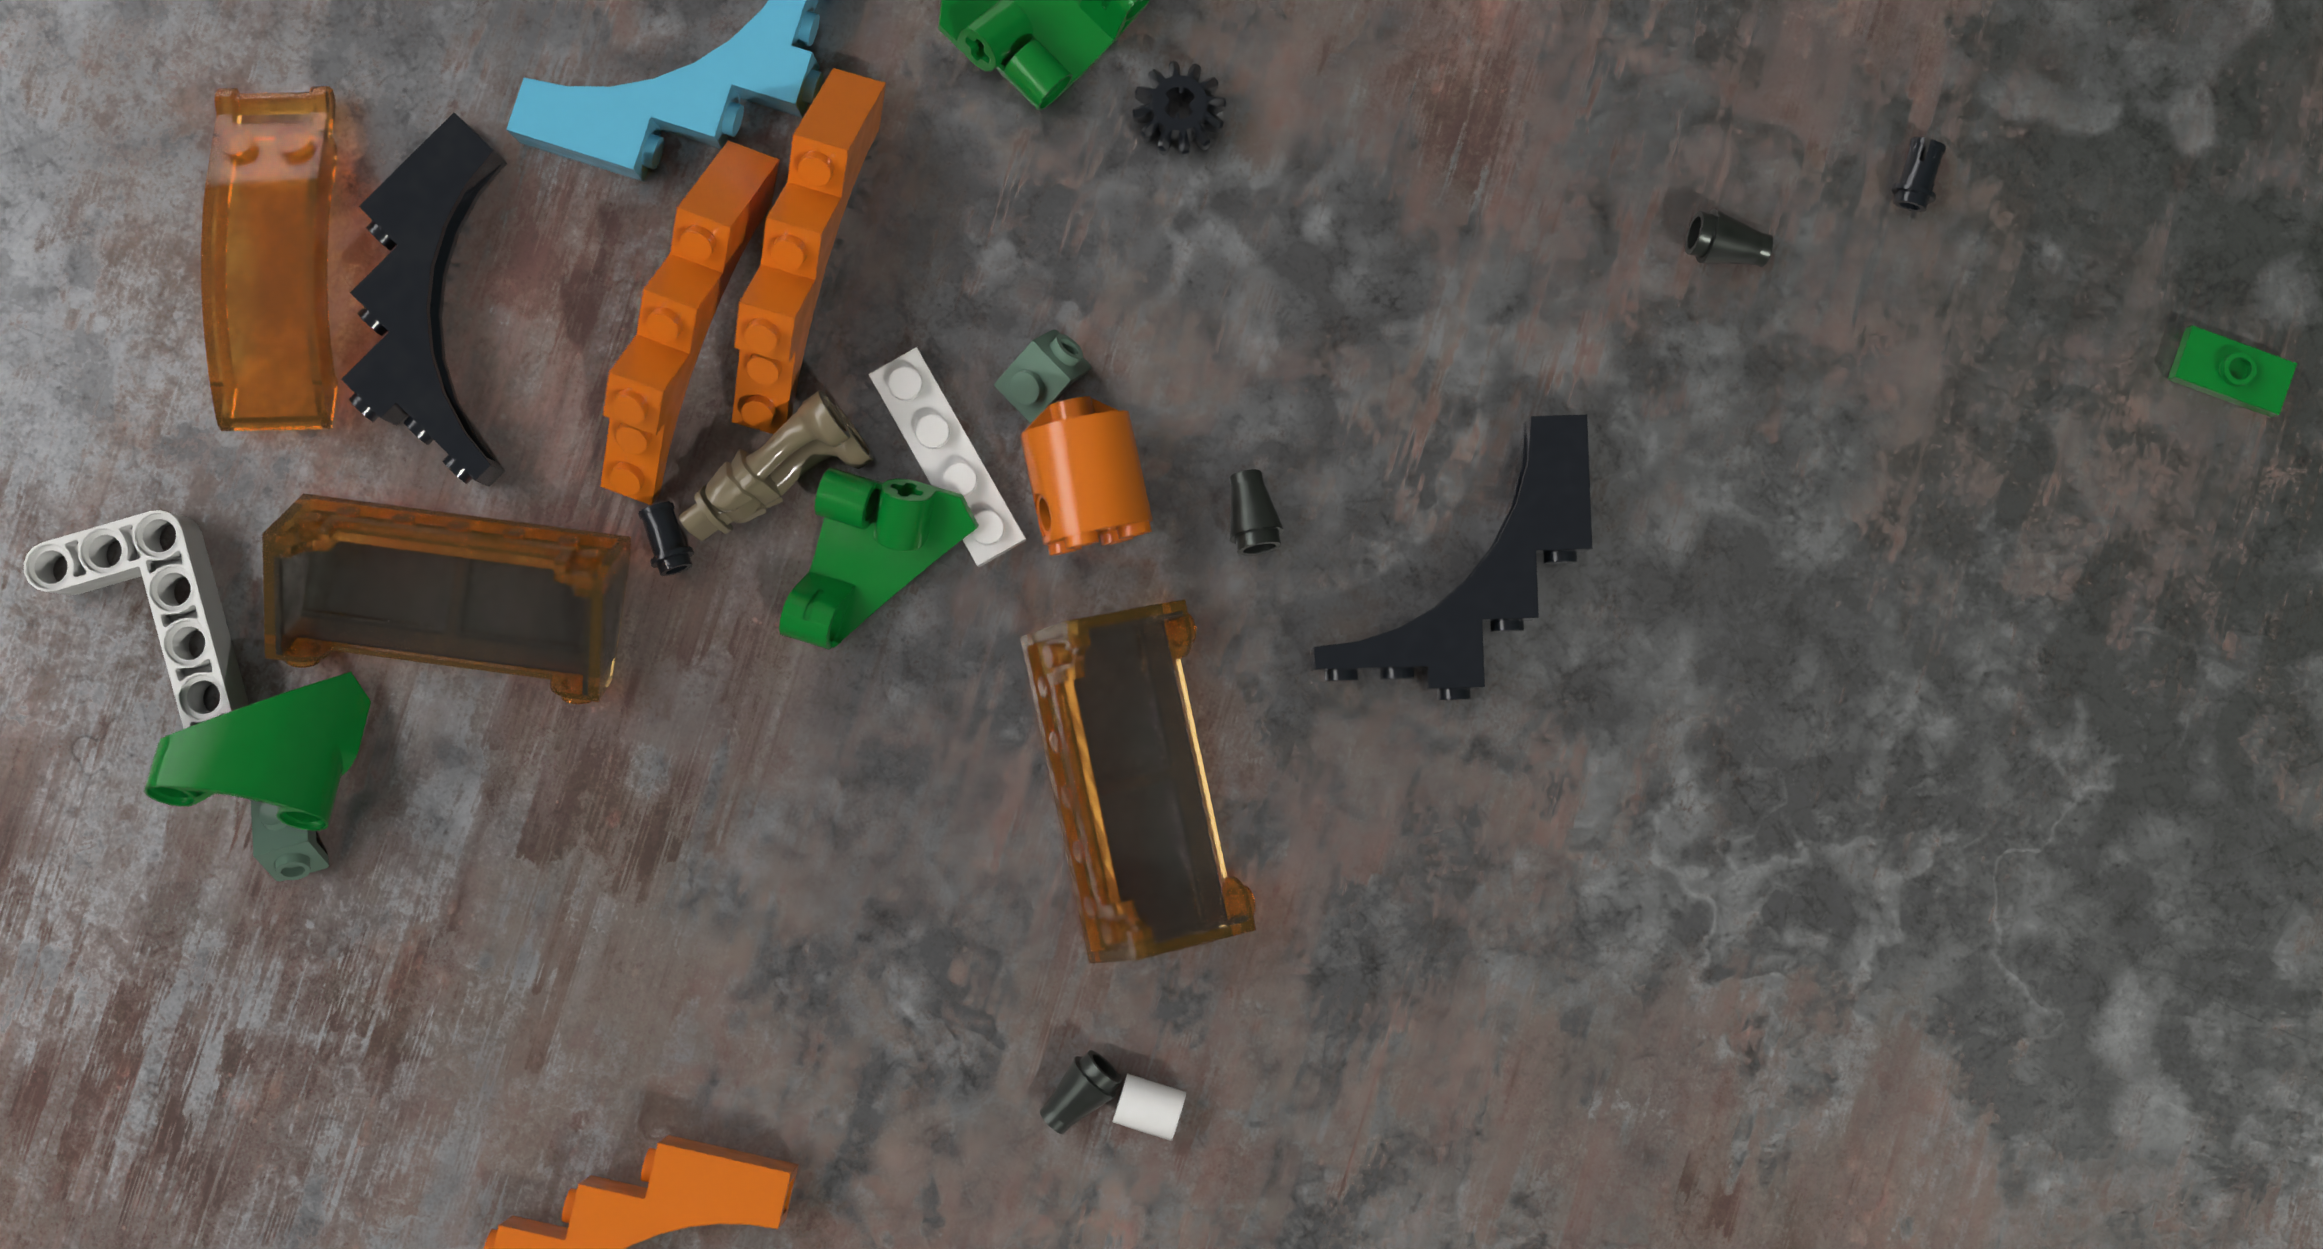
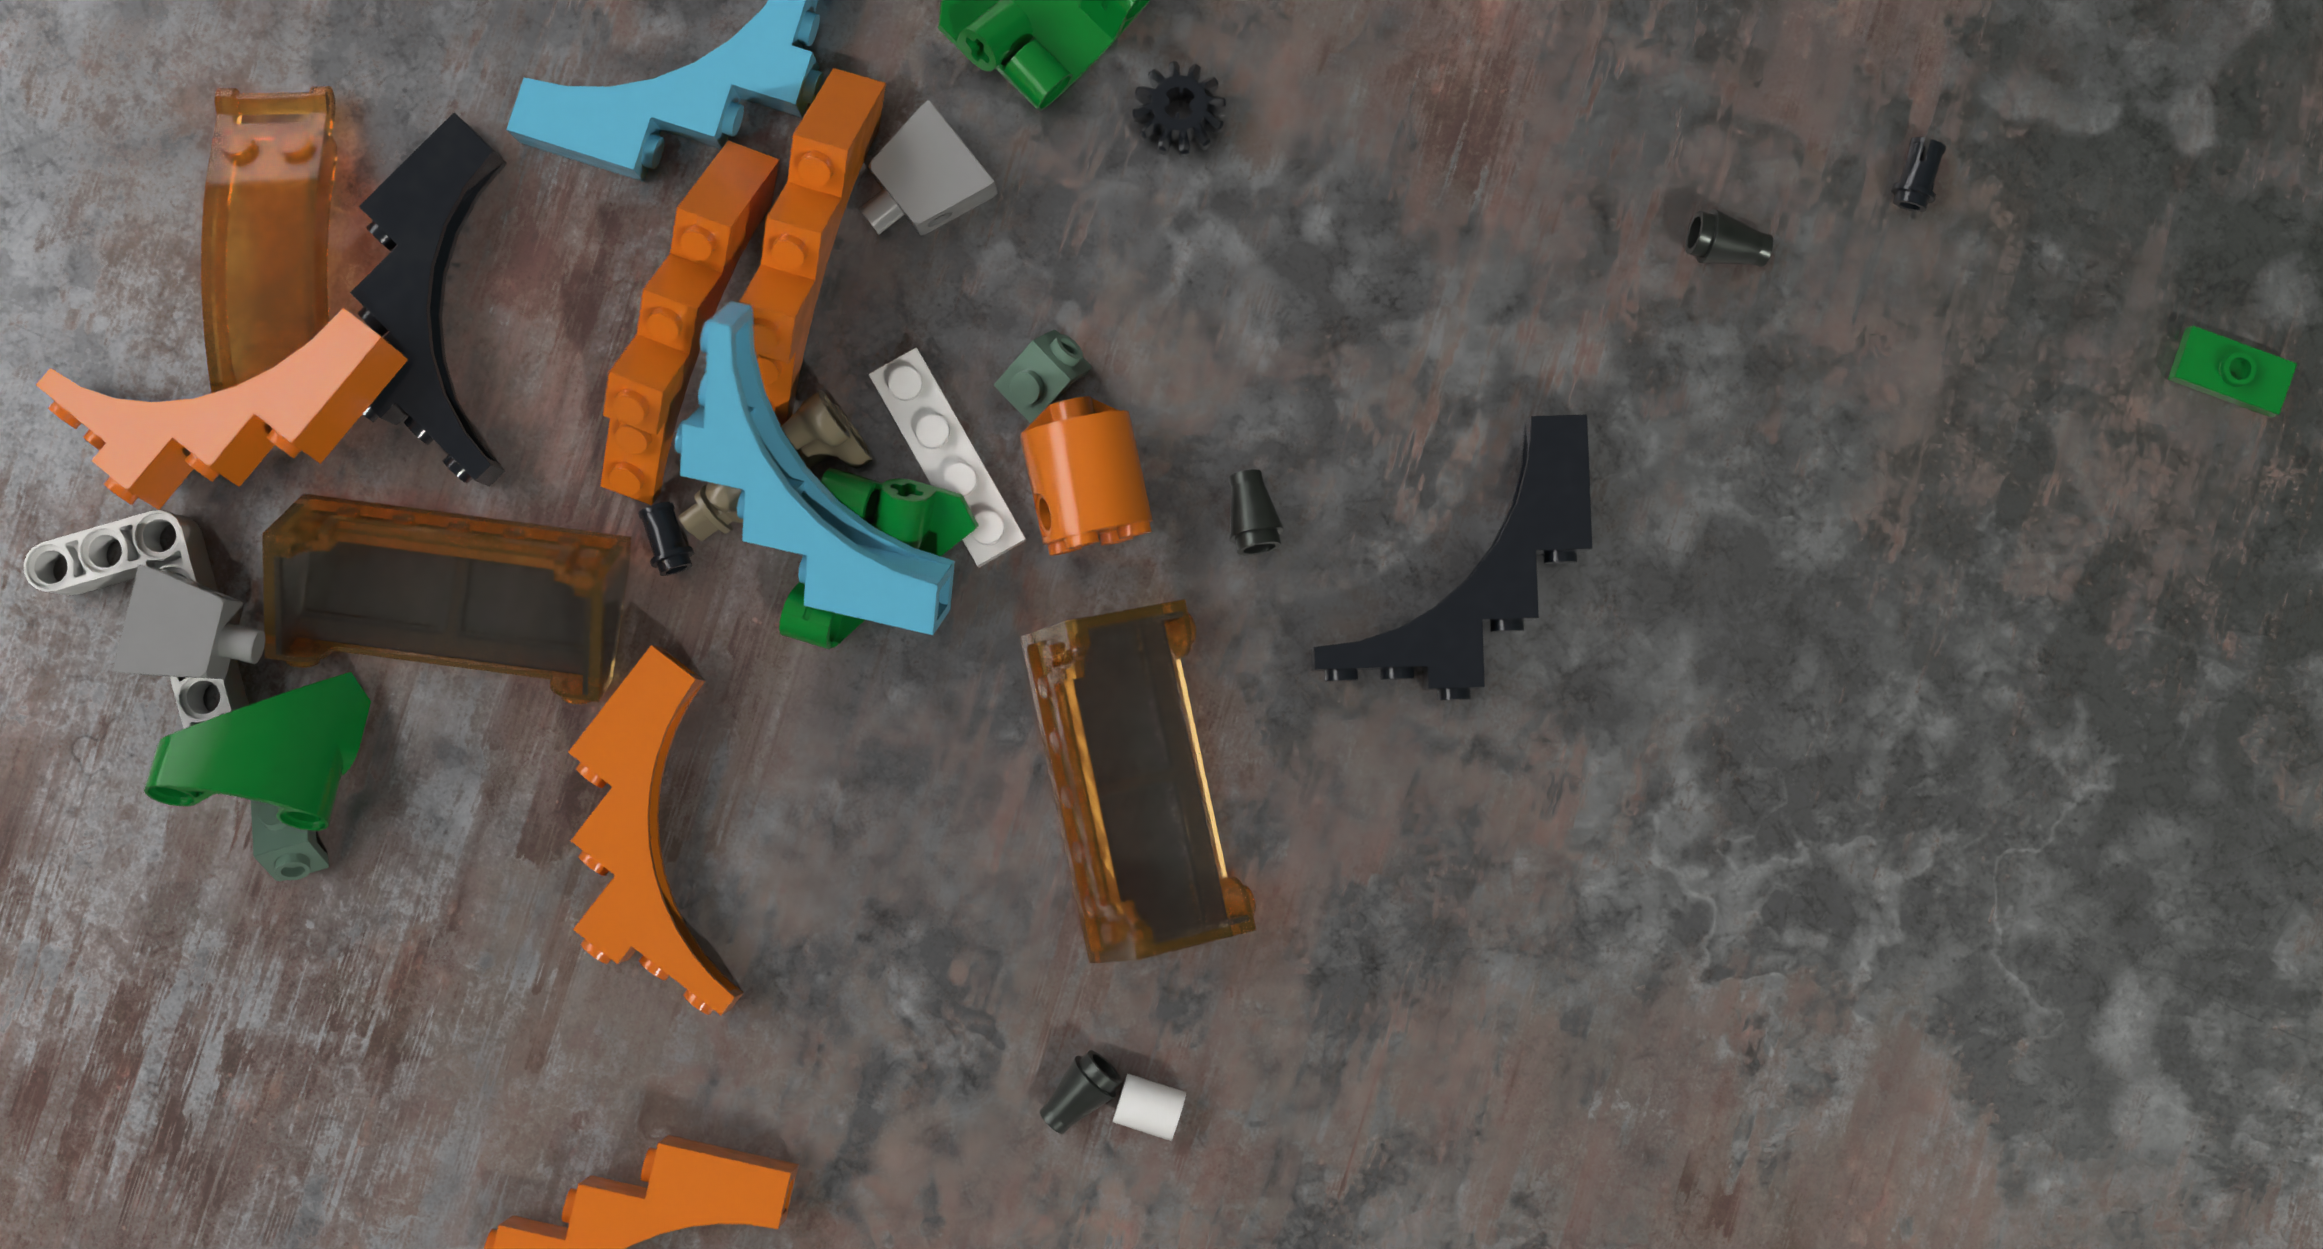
none -> orange arch [36,308,408,510]
none -> light grey torso [112,565,265,679]
none -> orange arch [568,645,744,1015]
none -> medium azure arch [675,301,955,635]
none -> light grey torso [858,100,998,236]

